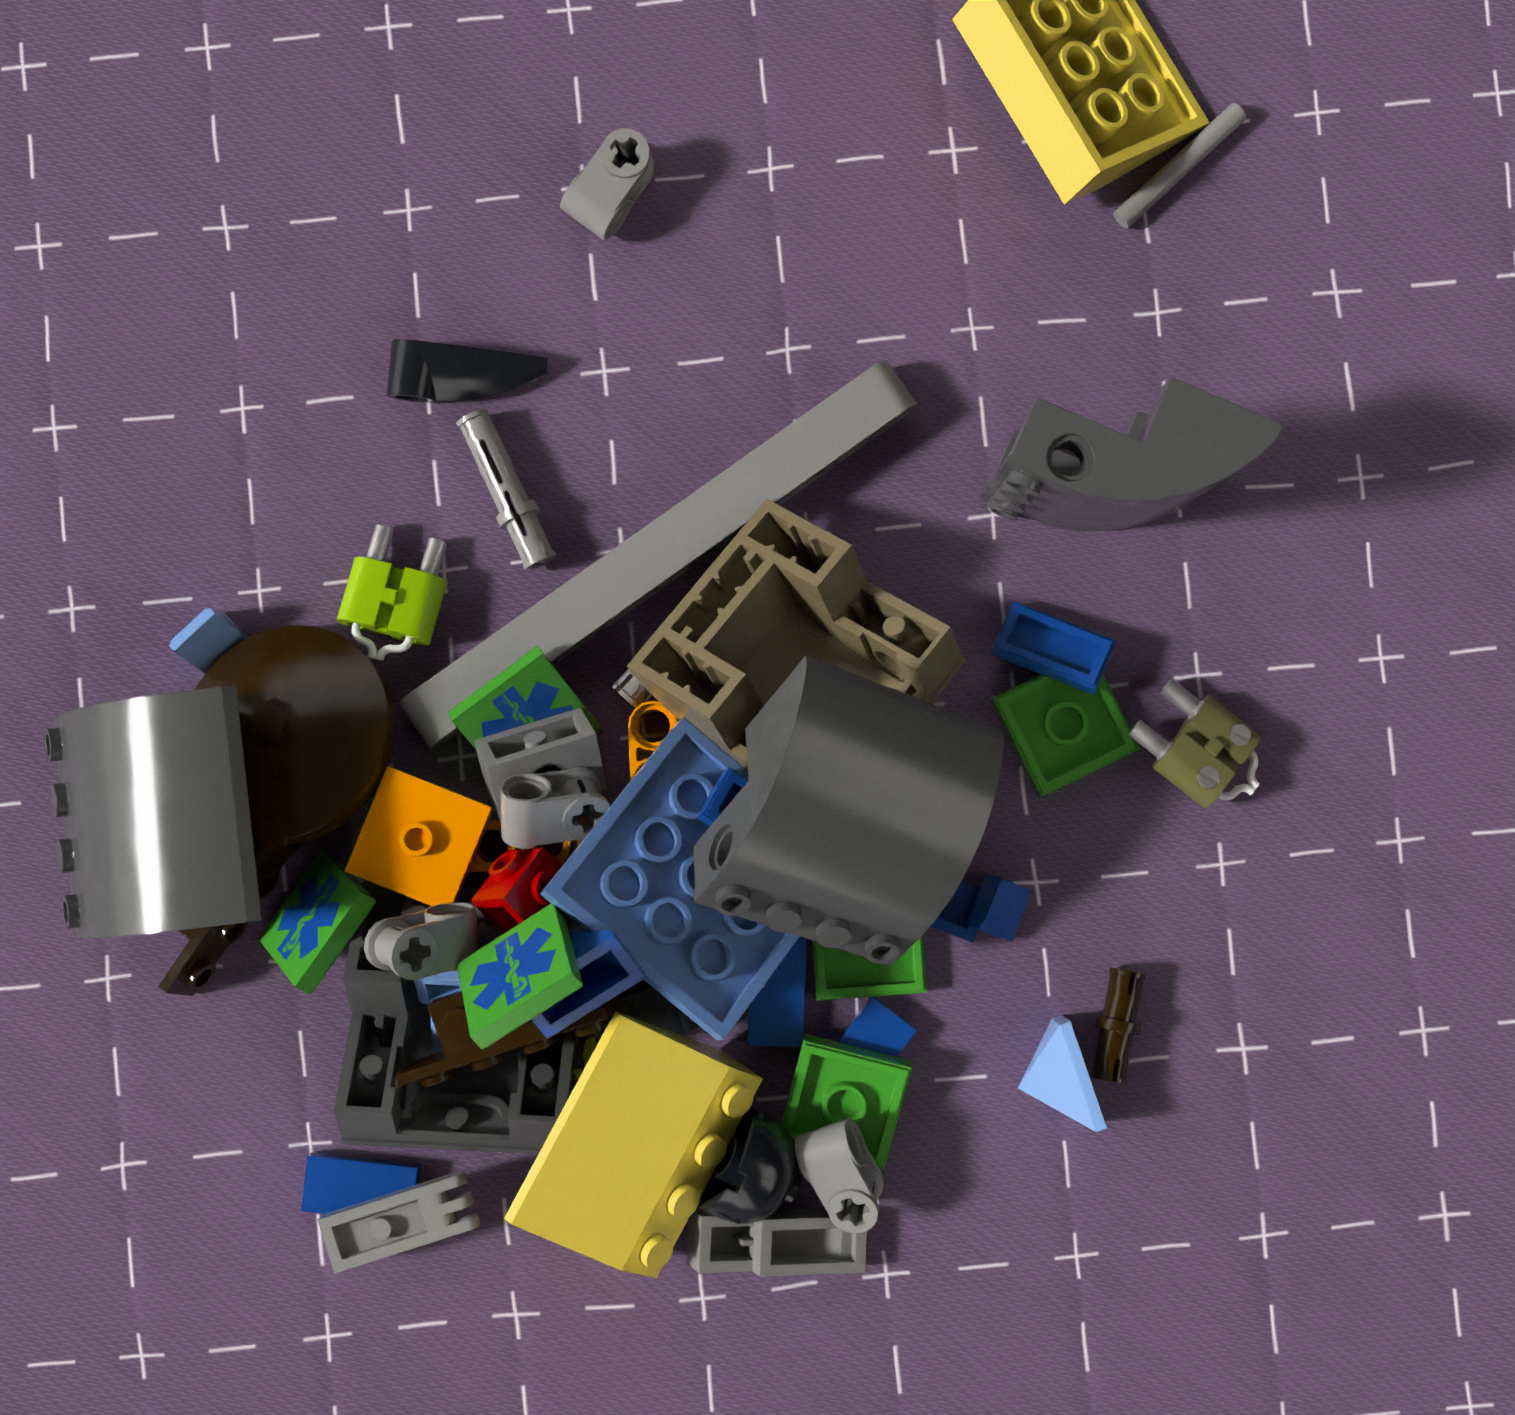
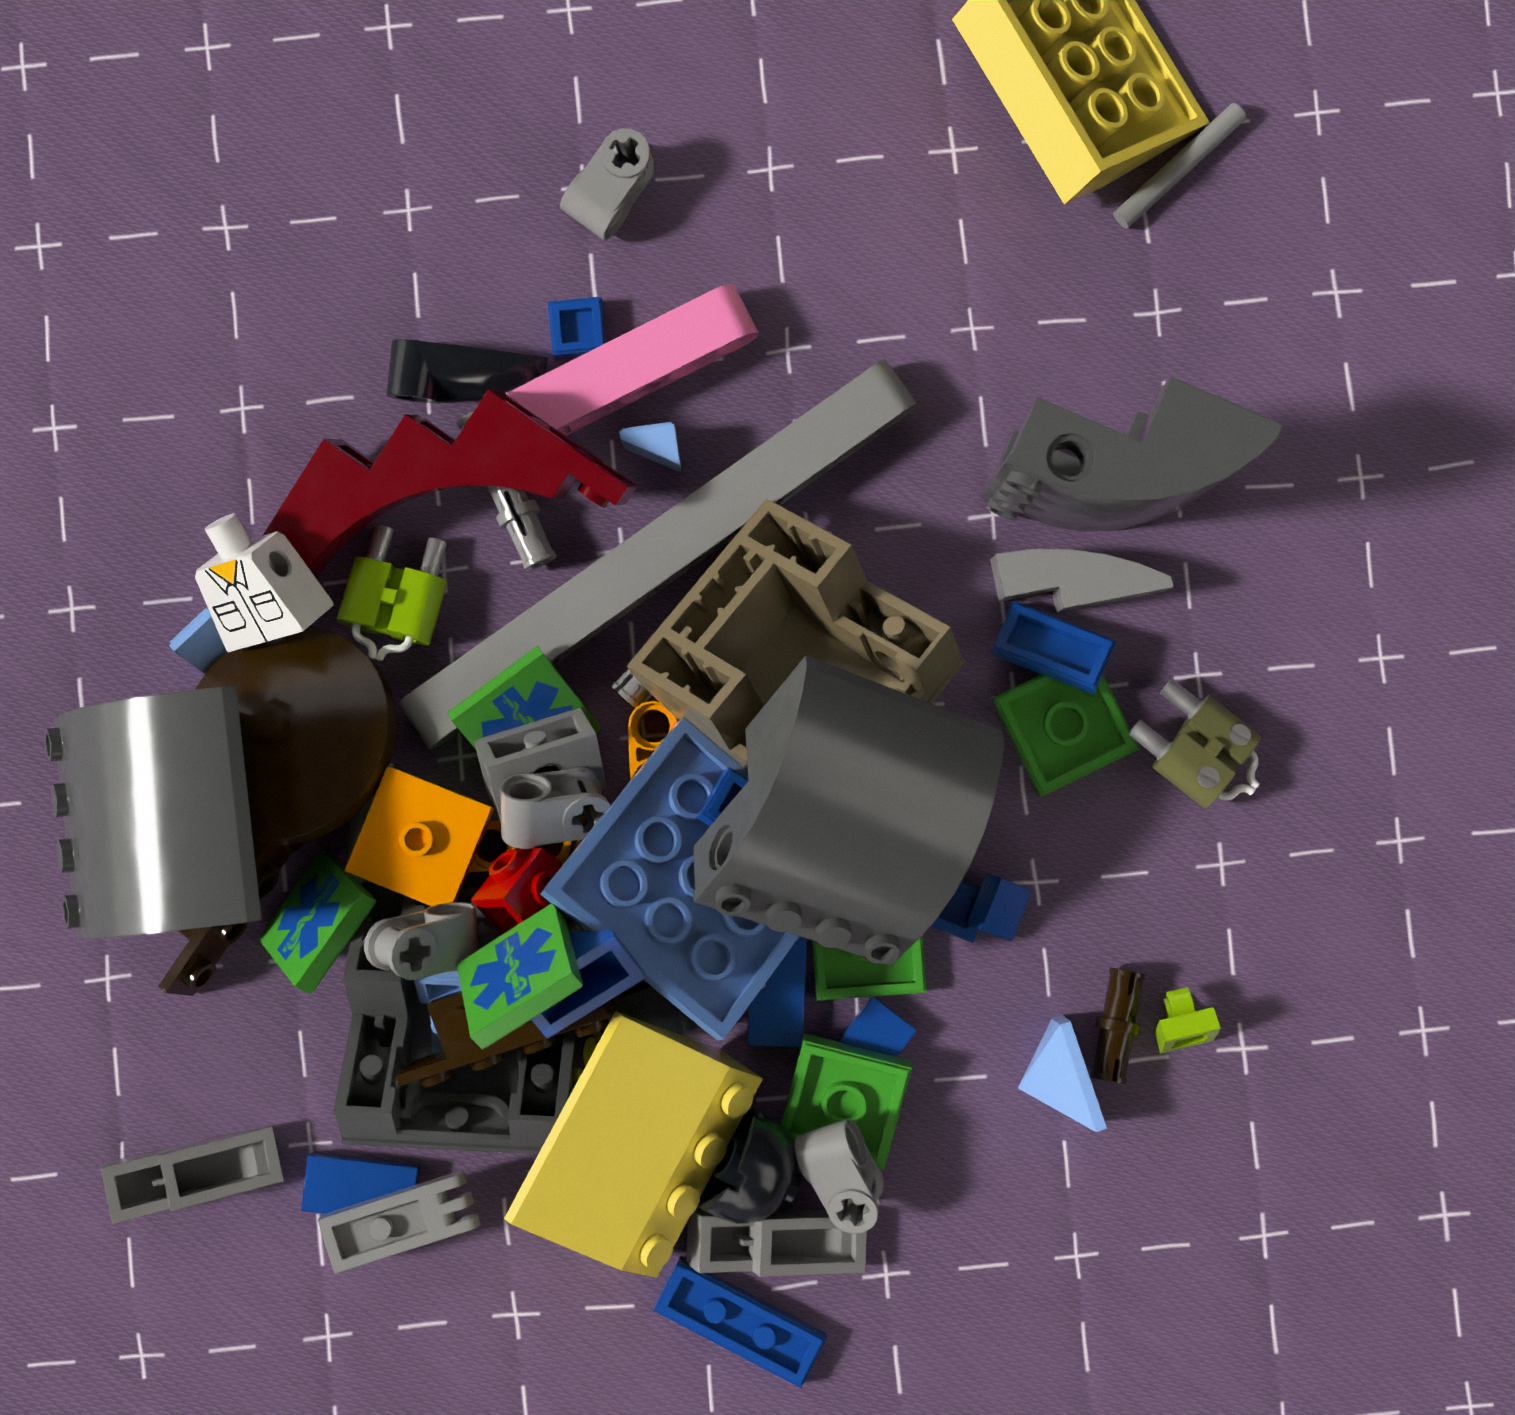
none -> light grey slope [101,1126,284,1224]
none -> white torso [195,513,334,652]
none -> dark red arch [262,389,638,578]
none -> bright pink beam [506,283,759,436]
none -> blue tile [548,296,607,360]
none -> light blue slope [619,422,682,472]
none -> blue tile [653,1256,827,1388]
none -> light grey slope [990,549,1174,613]
none -> lime tile [1154,987,1221,1054]

